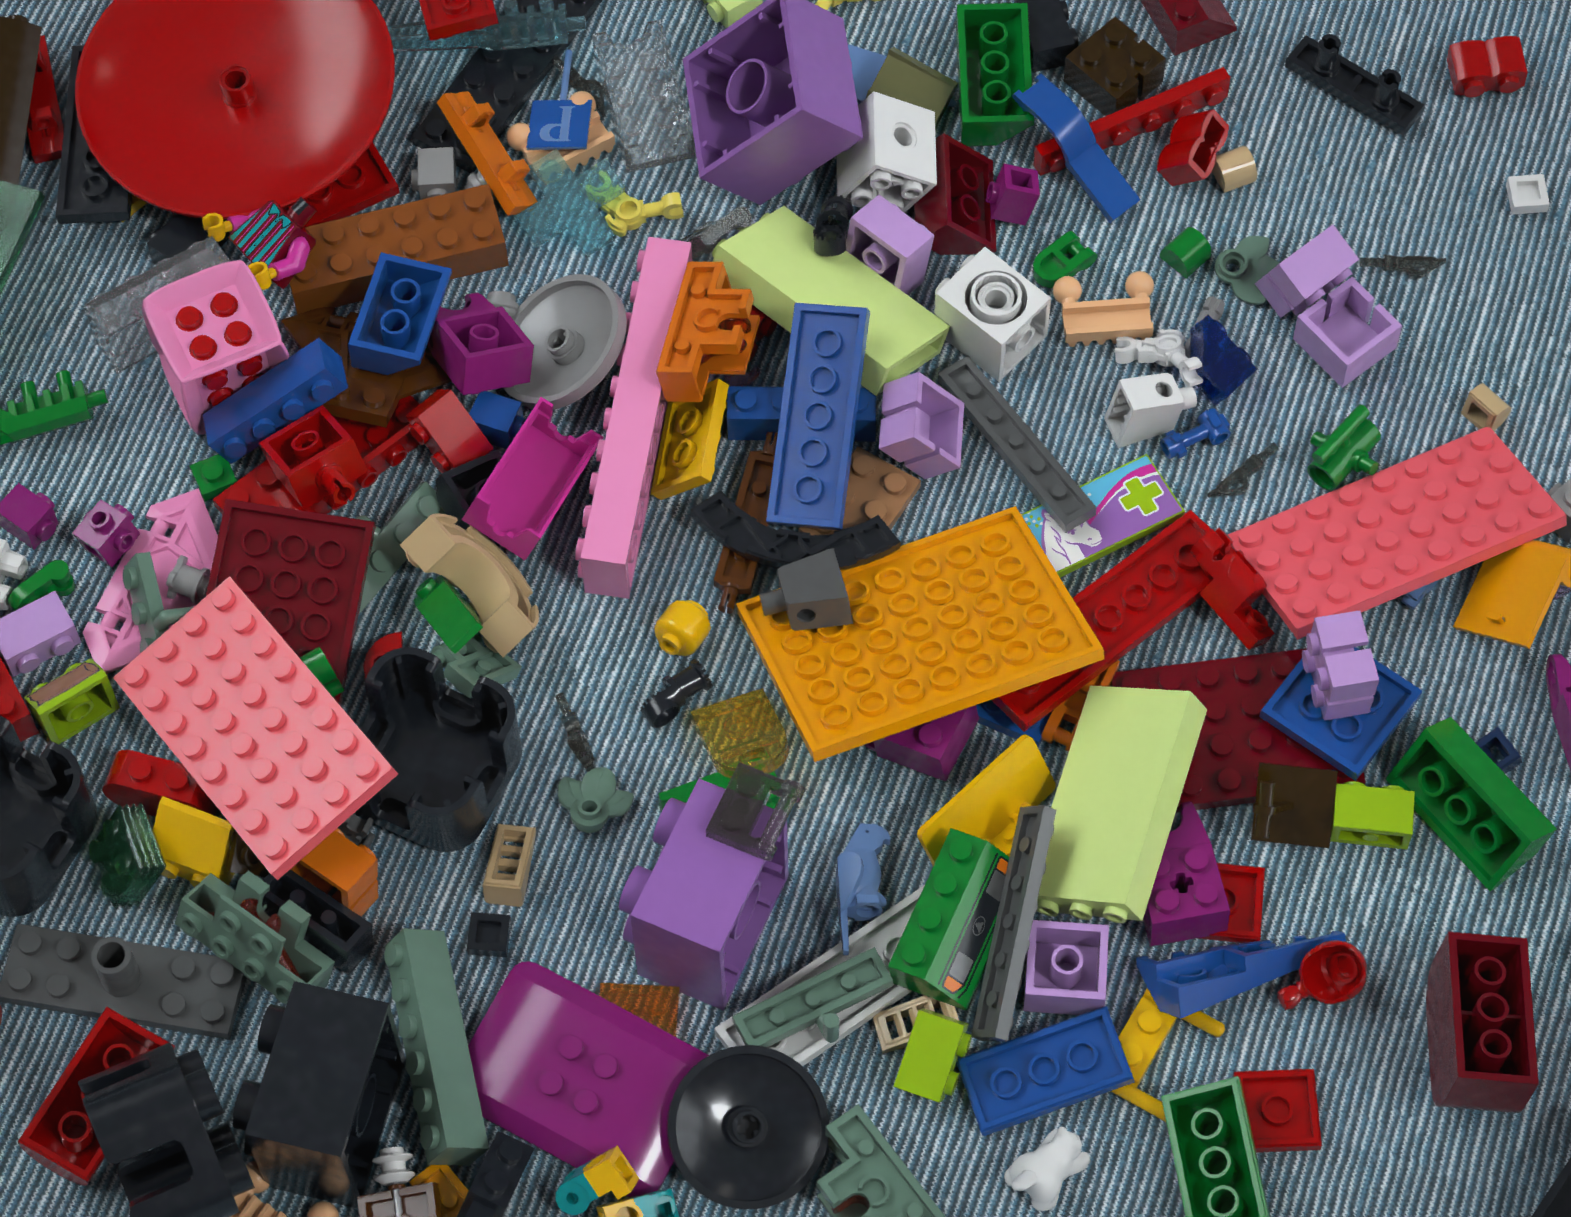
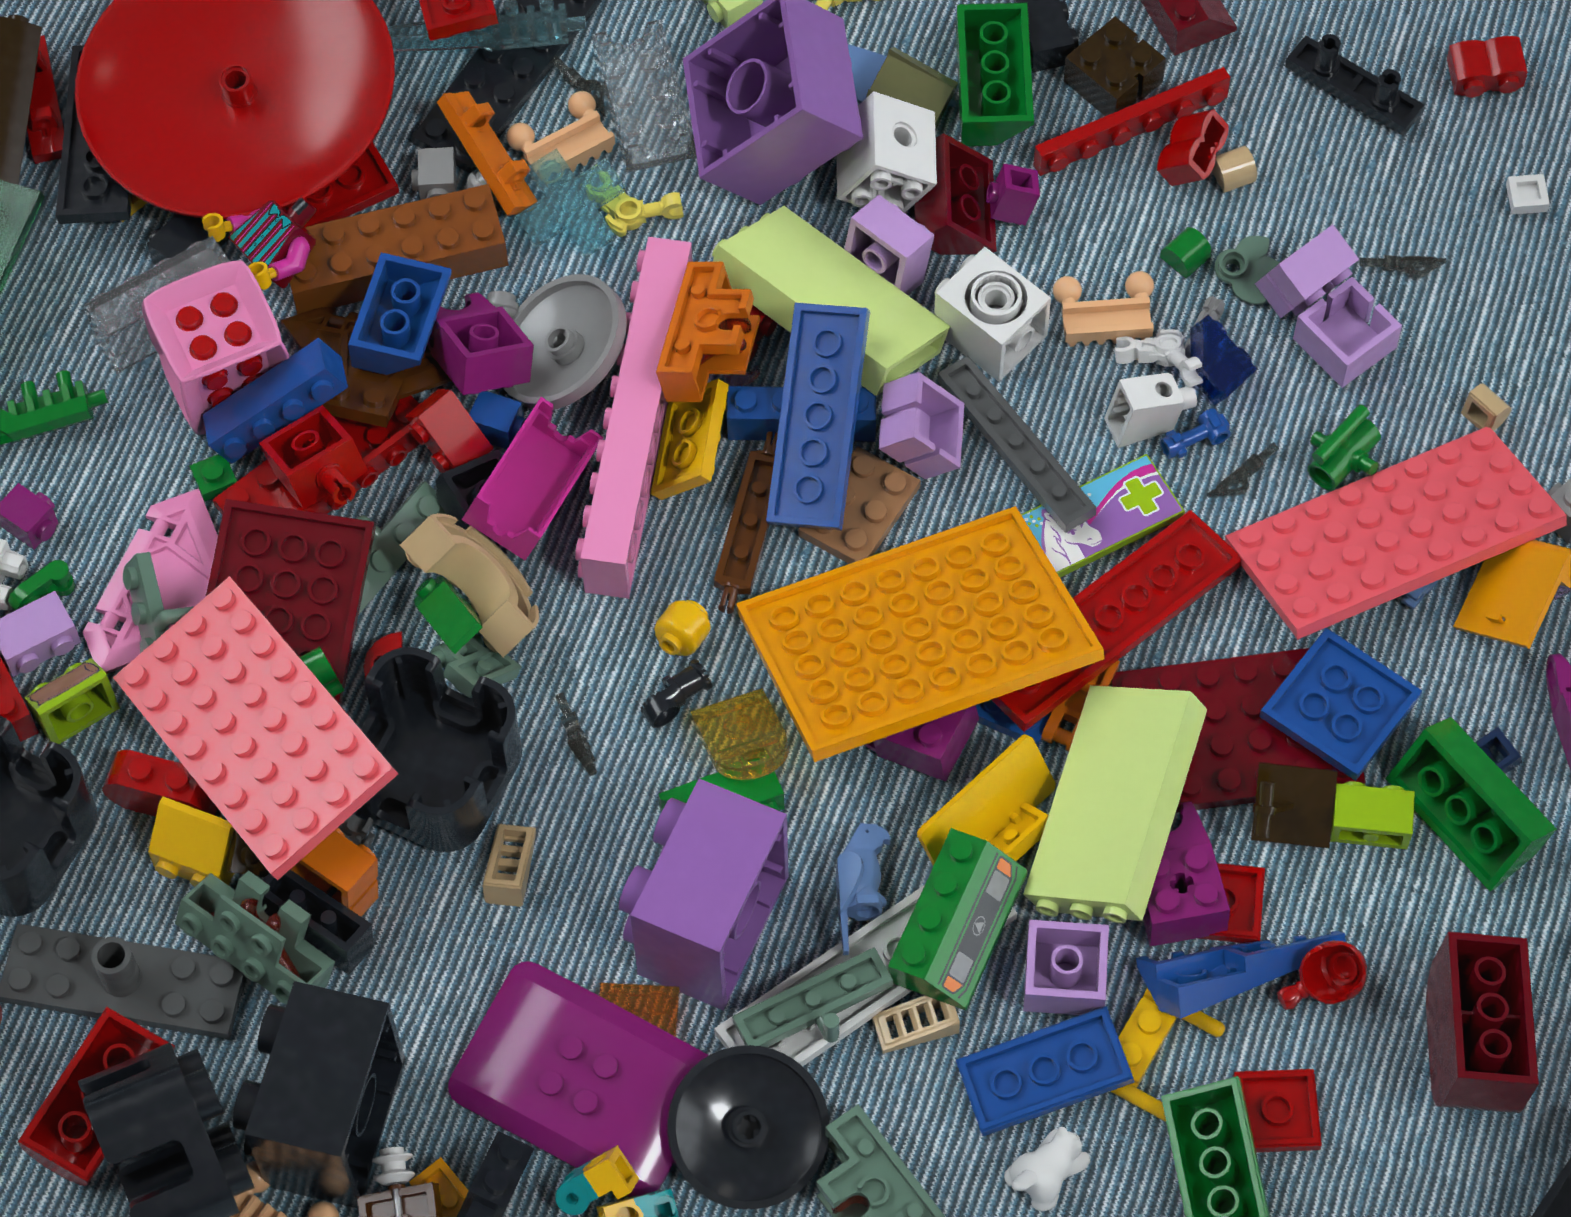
magenta brick [72,499,140,568] -> none
clear green brick [89,802,166,909] -> none
light grey brick [166,555,210,604] -> none
sand green brick [384,928,489,1166] -> none
black plate [467,912,511,957] -> none
blue piece [526,49,592,150] -> none
sand green plate [558,767,634,833] -> none
clear smoke plate [680,207,752,260] -> none
black tile [690,491,901,570] -> none
clear smoke plate [706,762,806,861] -> none
dark grey torso [759,548,853,631] -> none
black connector [813,194,854,256] -> none
lime brick [893,1008,972,1103] -> none
dark grey plate [971,805,1056,1042] -> none
blue piece [1012,73,1141,223] -> none
green plate [1032,231,1097,288] -> none
red plate [1190,527,1275,650] -> none
lavender piece [1302,610,1379,721] -> none

